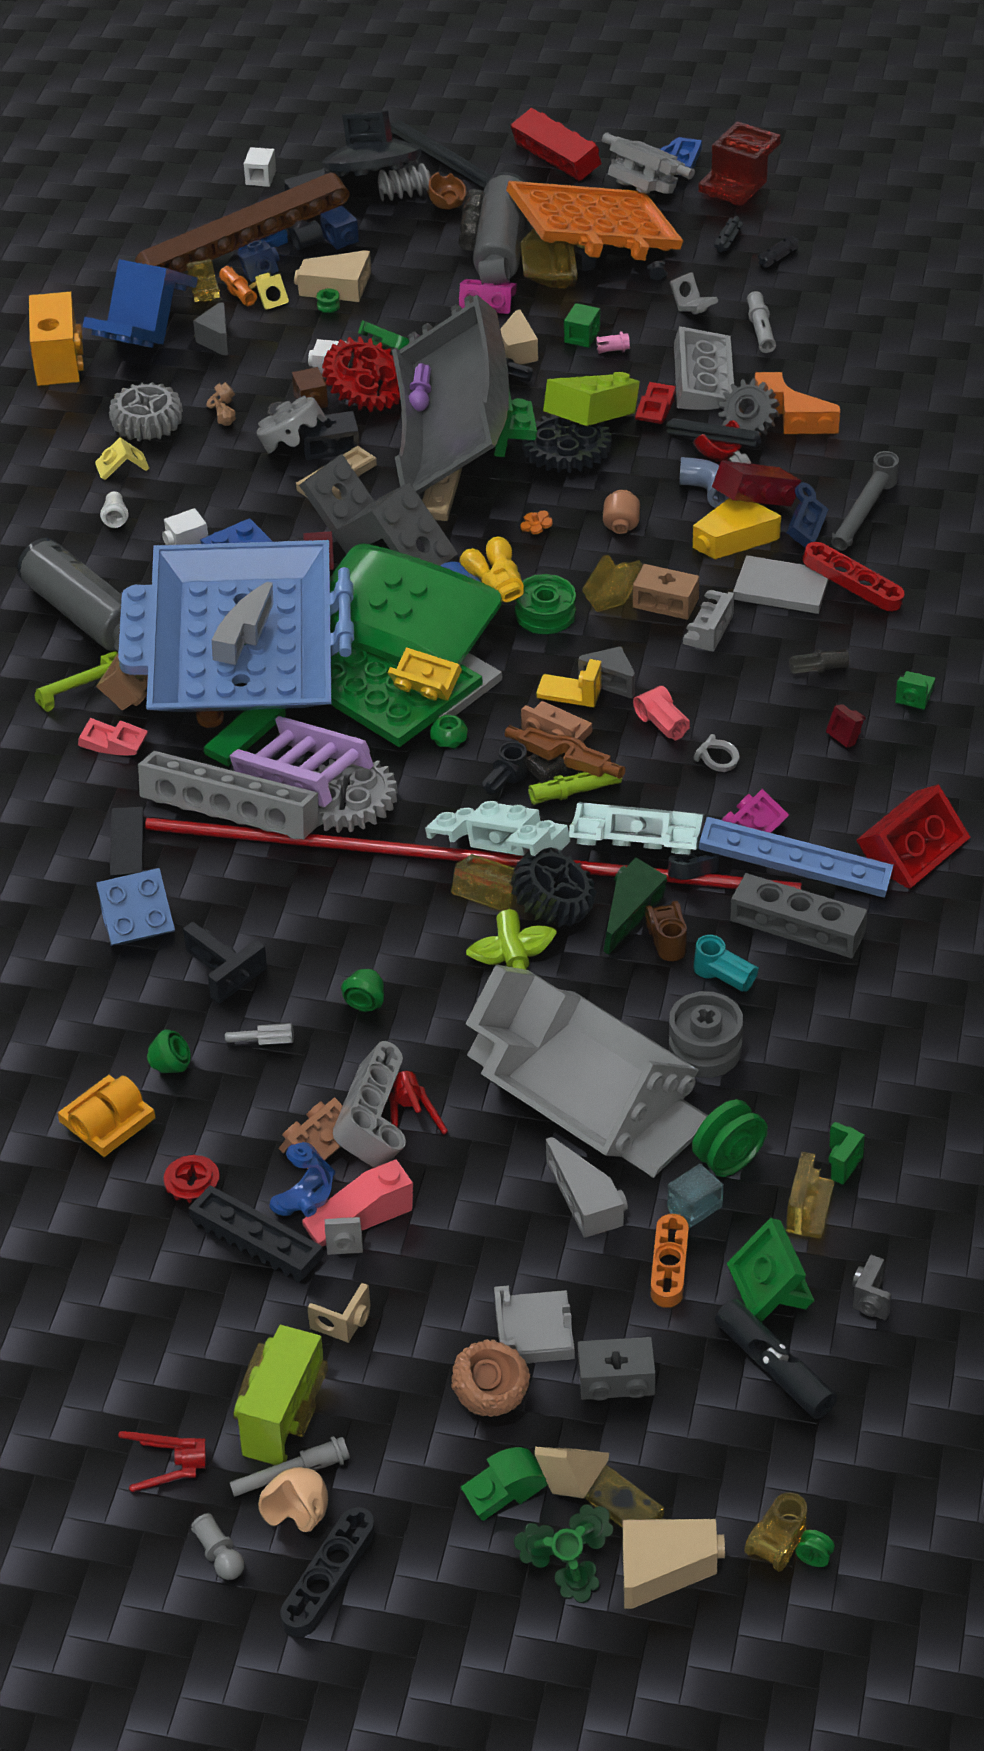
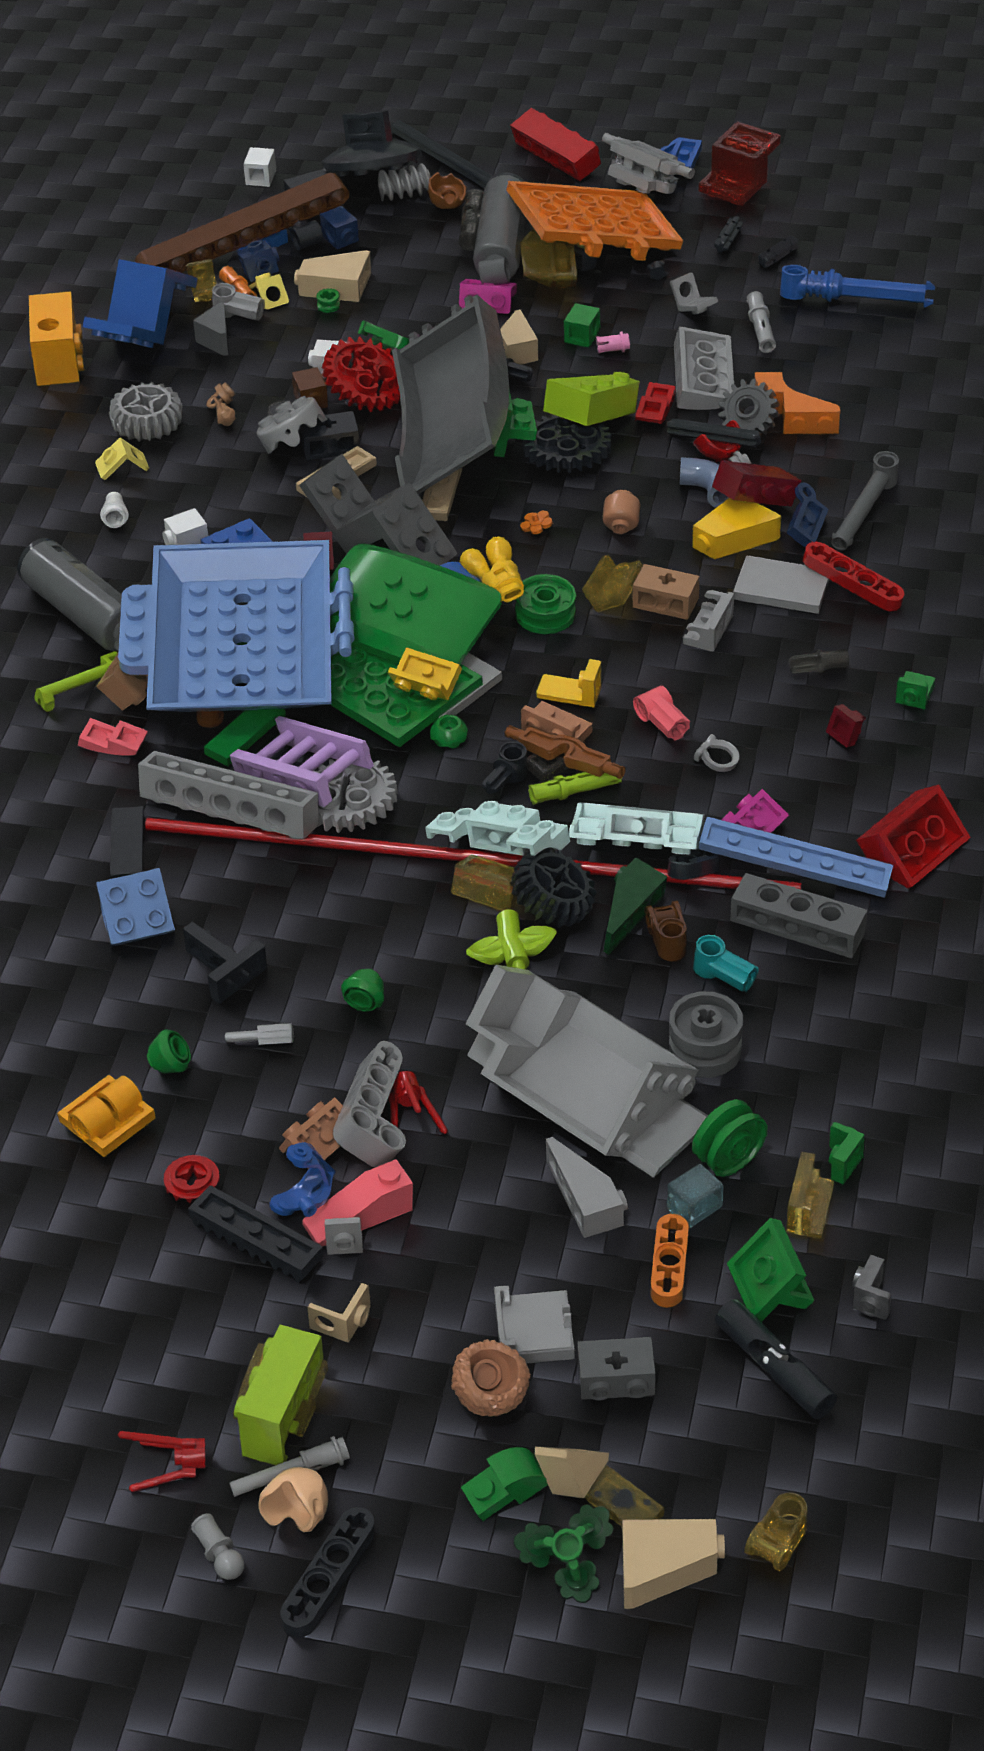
light grey slope [211,582,274,665] -> none
medium lavender axle [409,363,431,411] -> none
dark grey slope [578,646,635,699] -> none
green bush [795,1530,835,1567] -> none
none -> light grey piece [212,283,265,321]
none -> blue piece [780,265,935,307]

